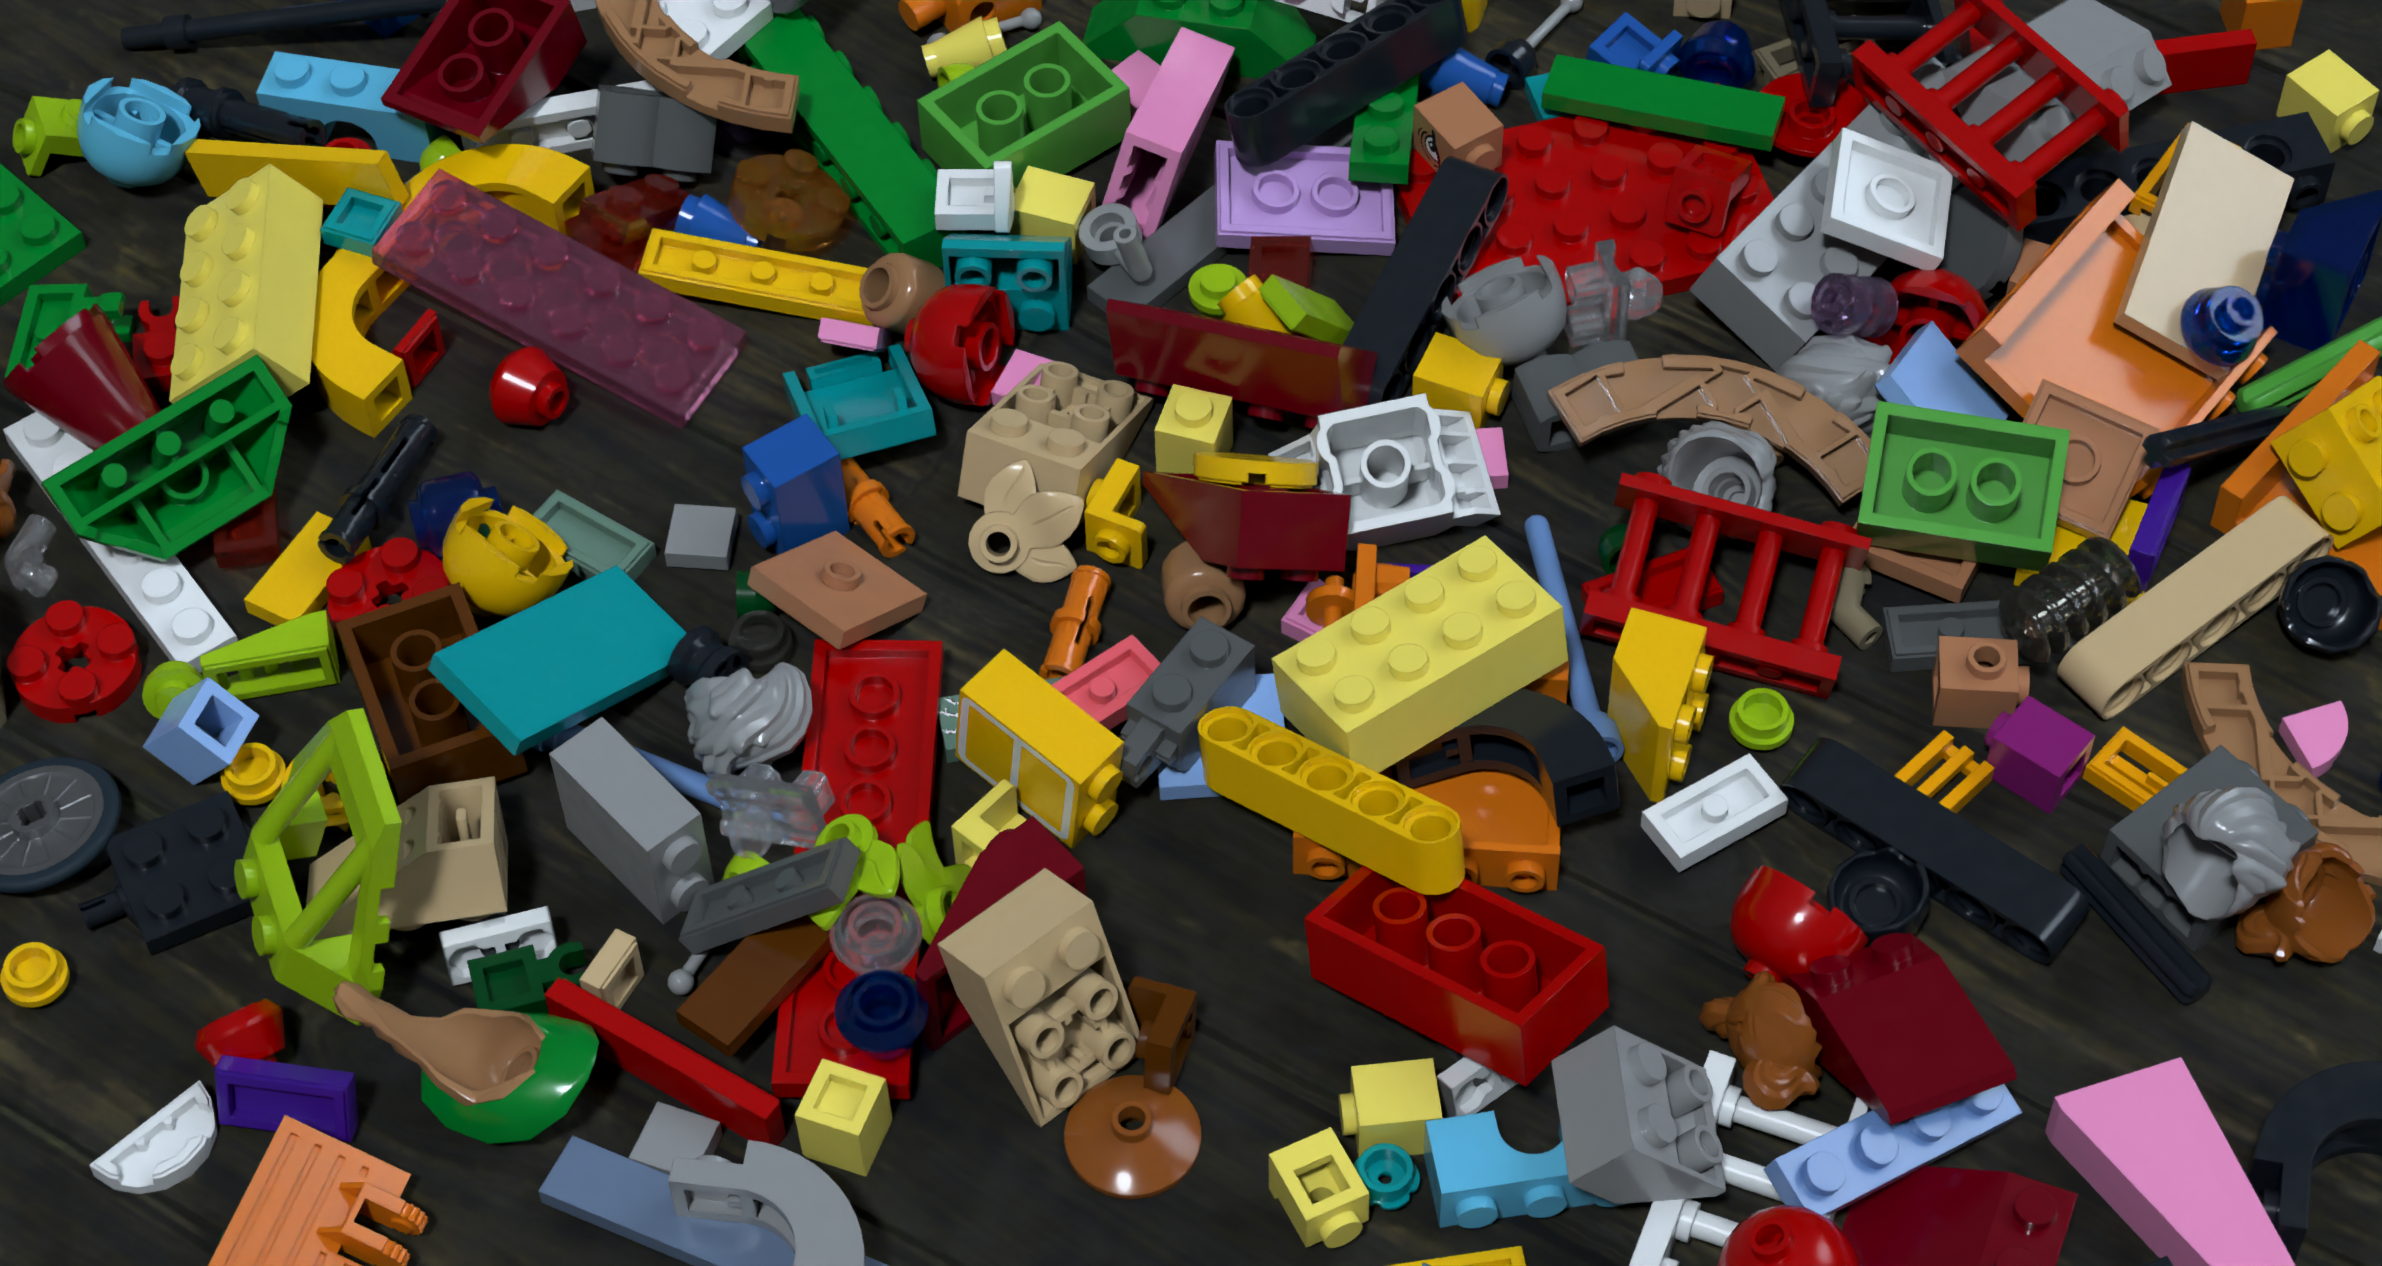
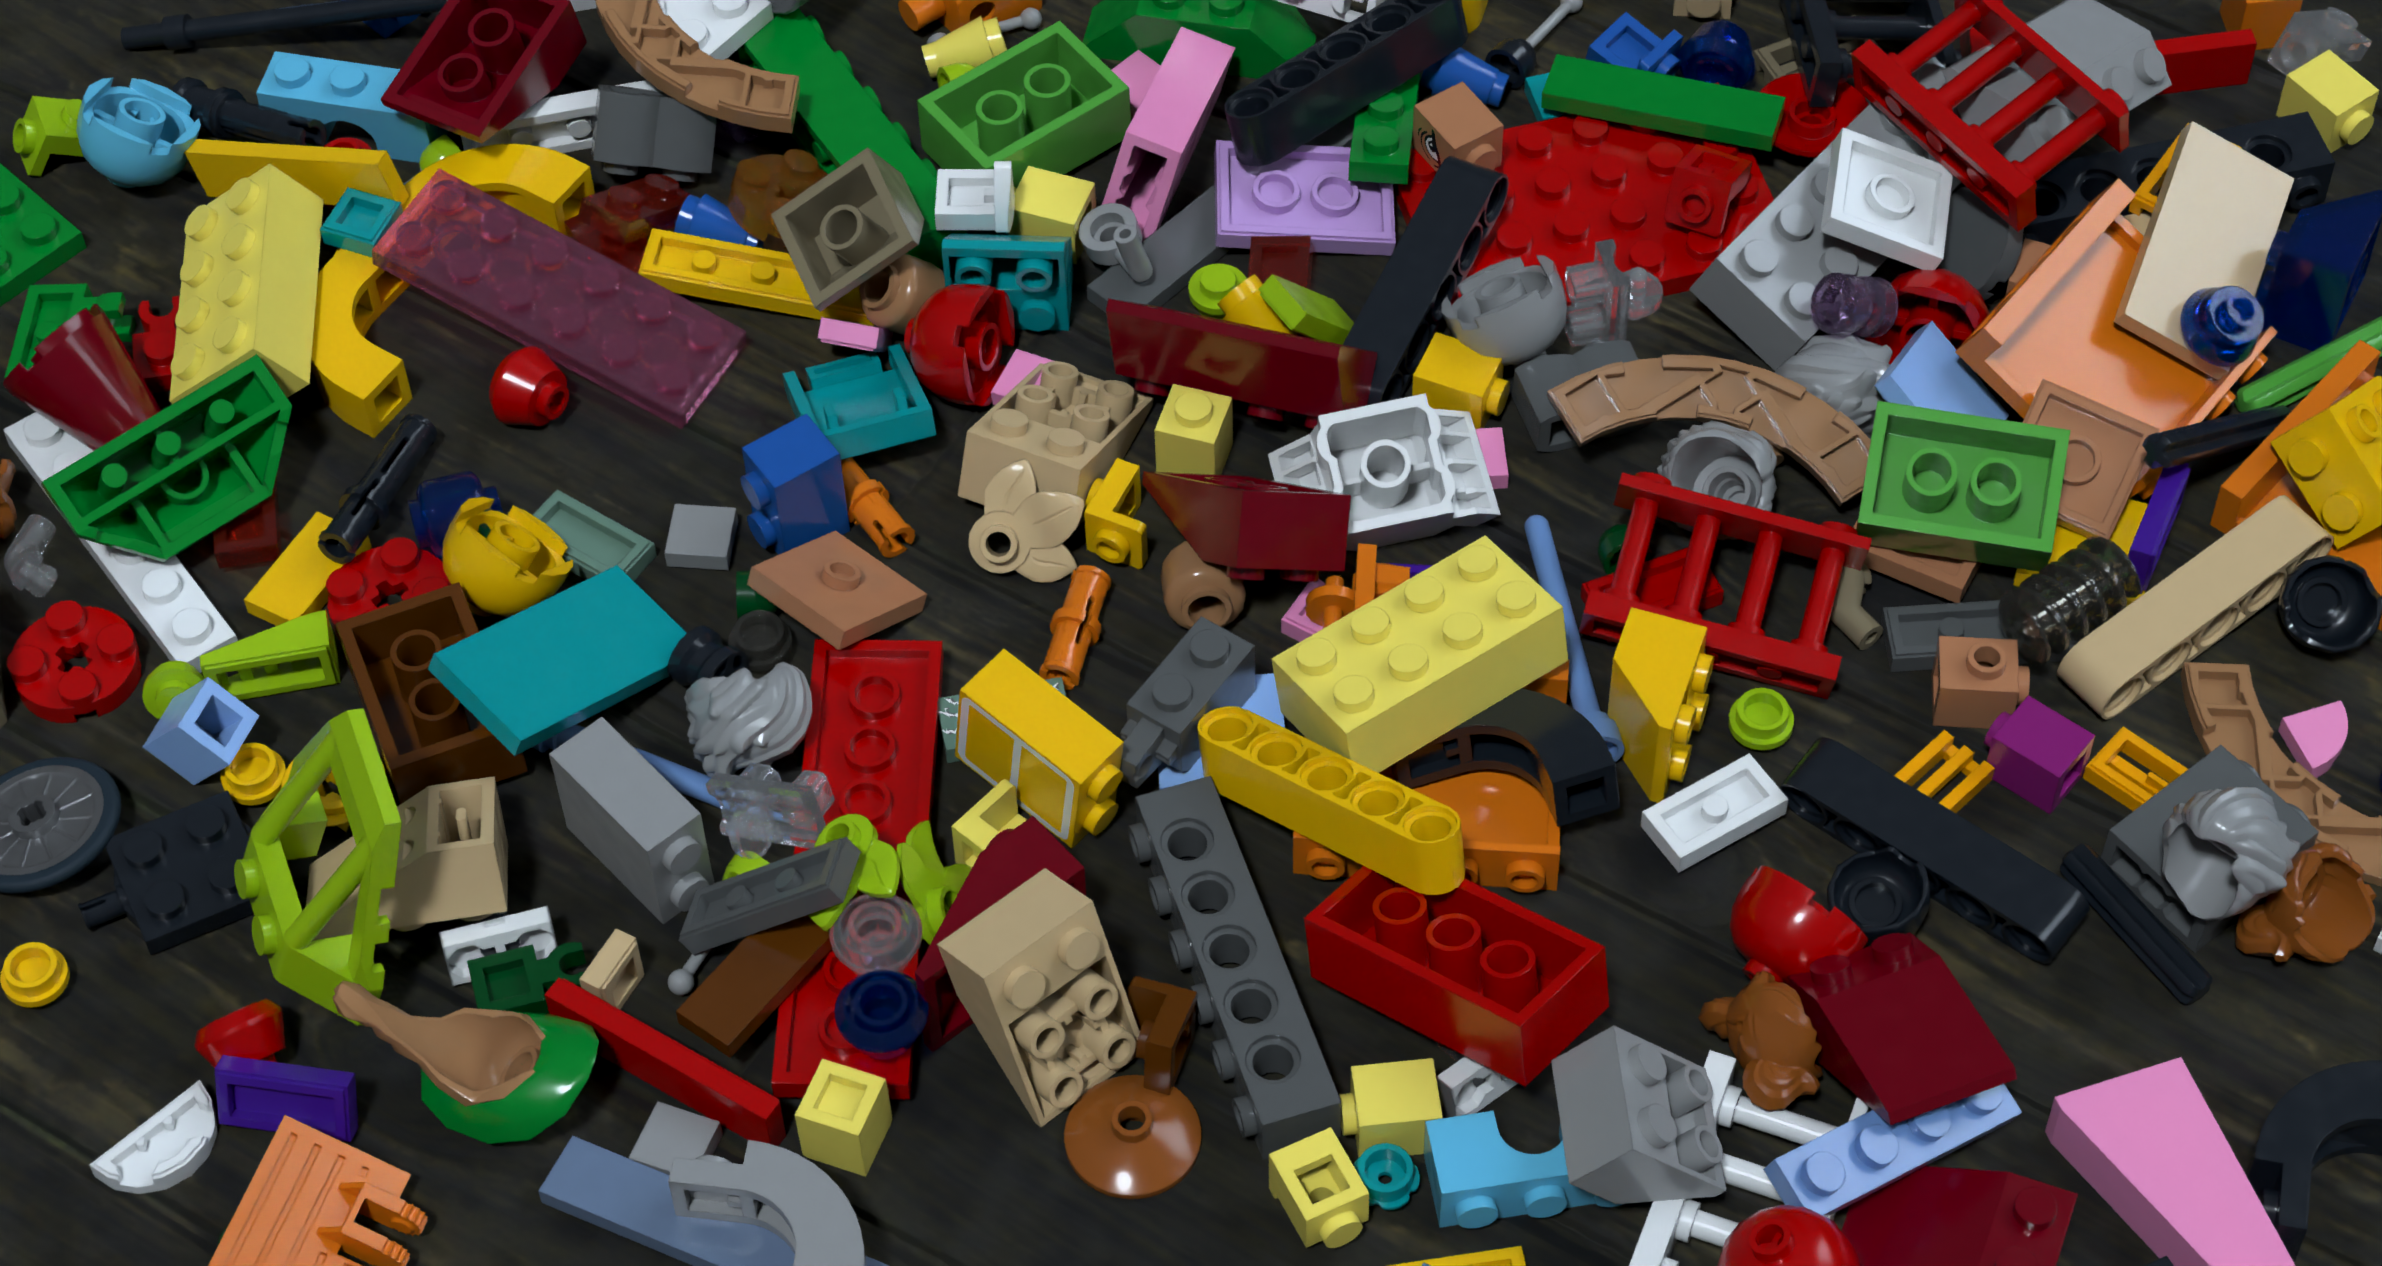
red slope [391,309,446,391] -> none
coral plate [1052,634,1161,730] -> none
yellow tile [1193,452,1320,489] -> none
none -> dark tan slope [771,147,924,311]
none -> dark grey brick [1128,776,1341,1160]
none -> clear bracket [2268,7,2372,76]

